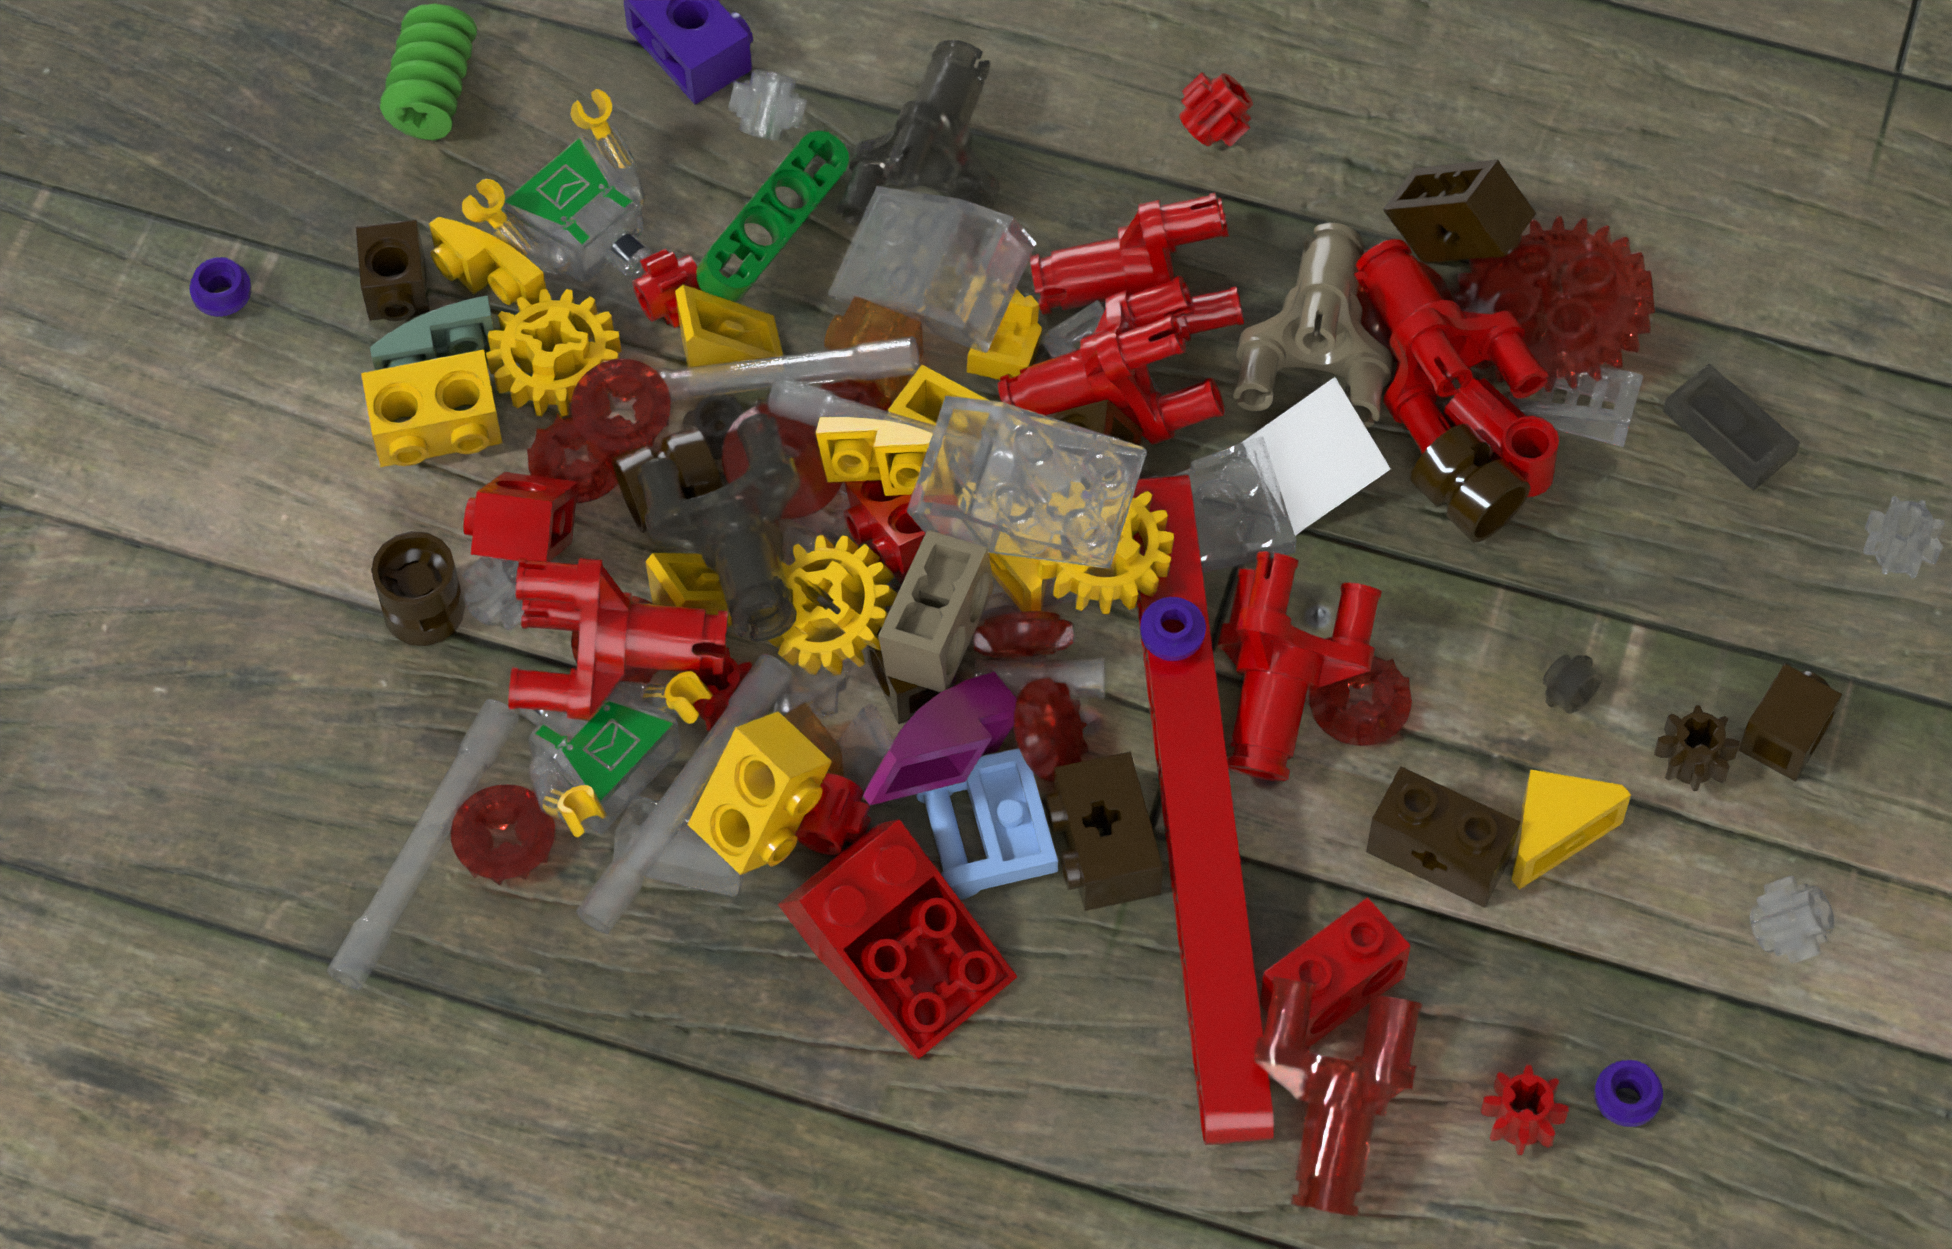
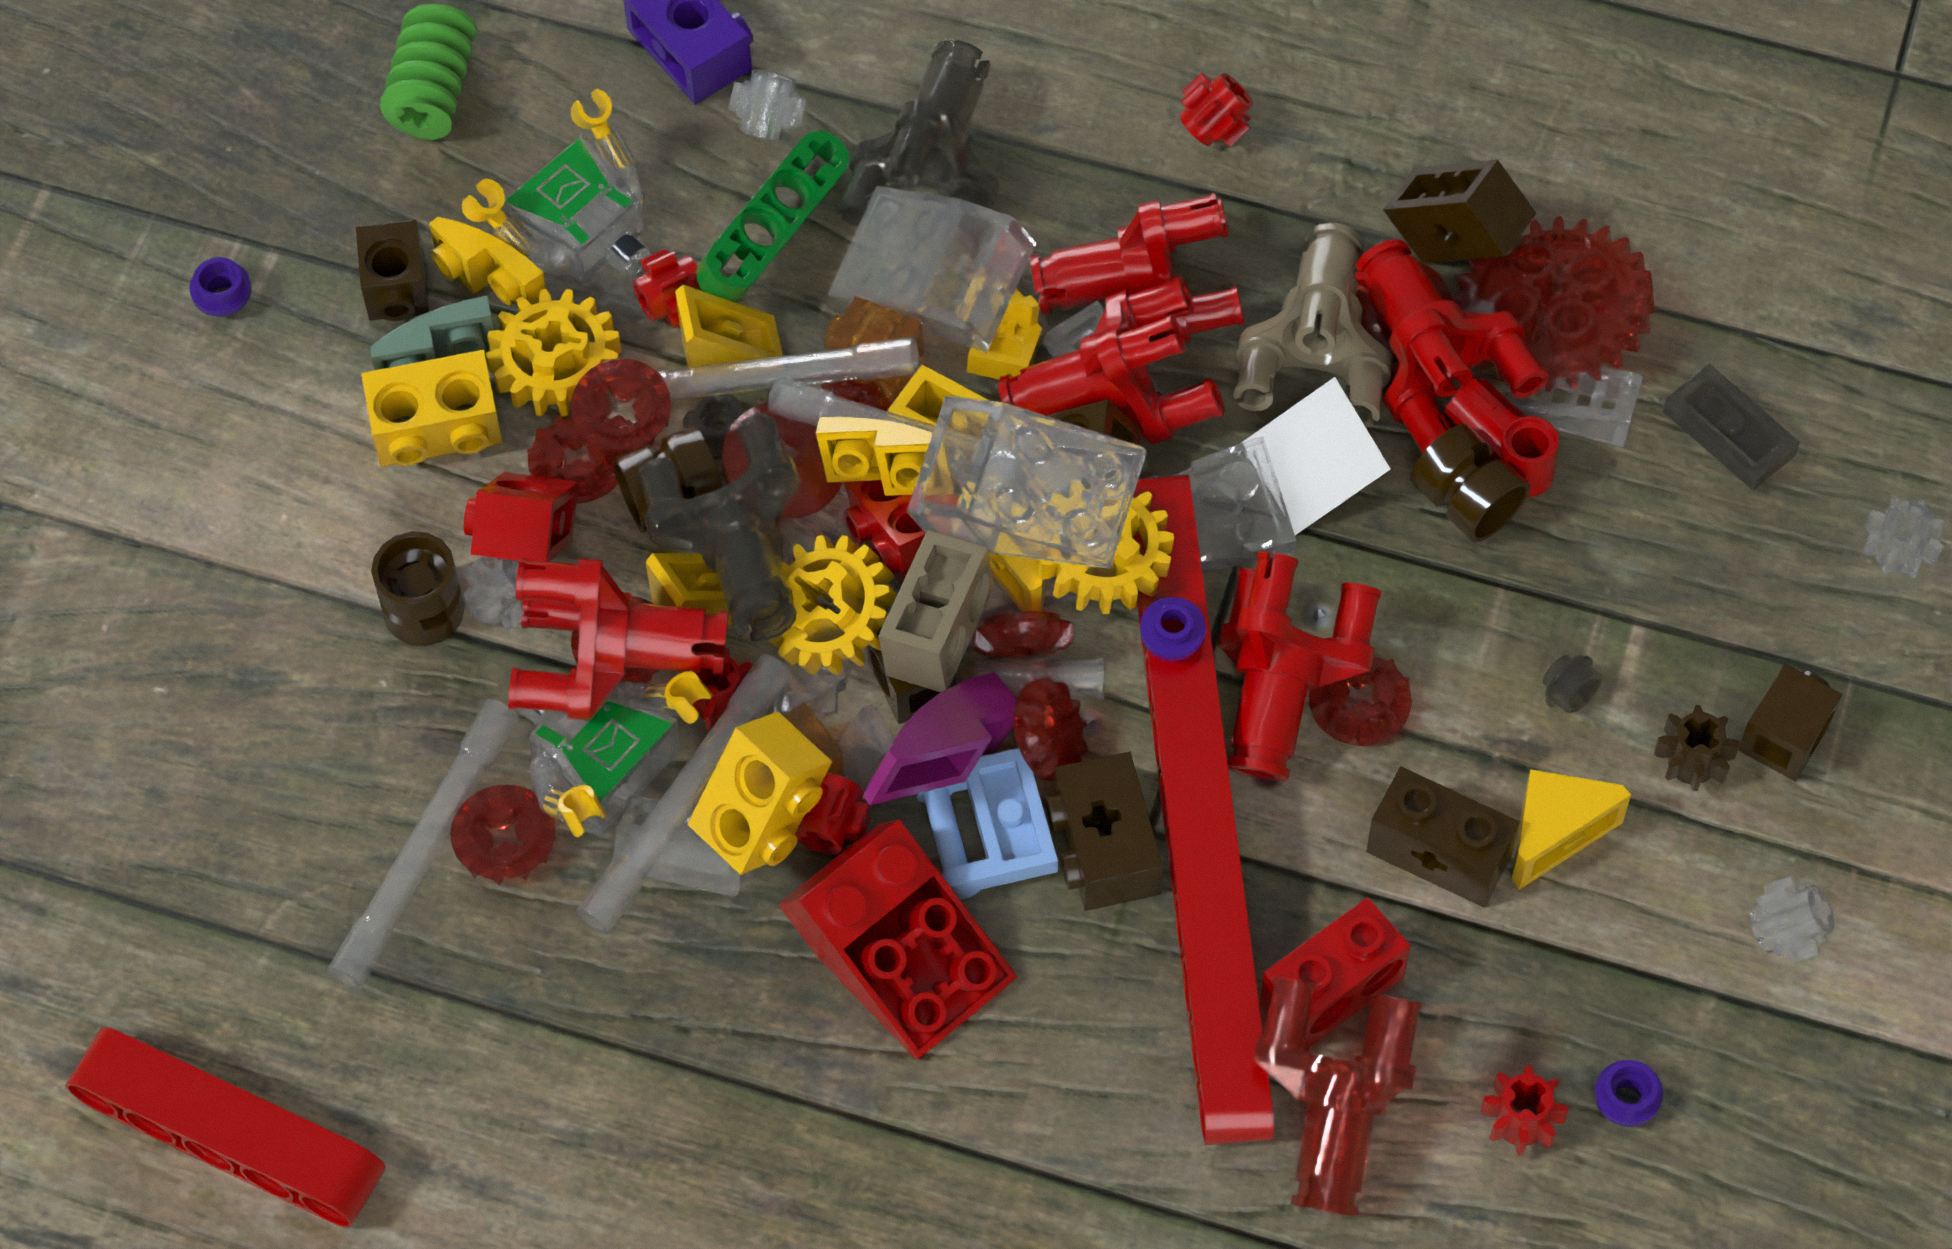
none -> red beam [65,1027,386,1228]

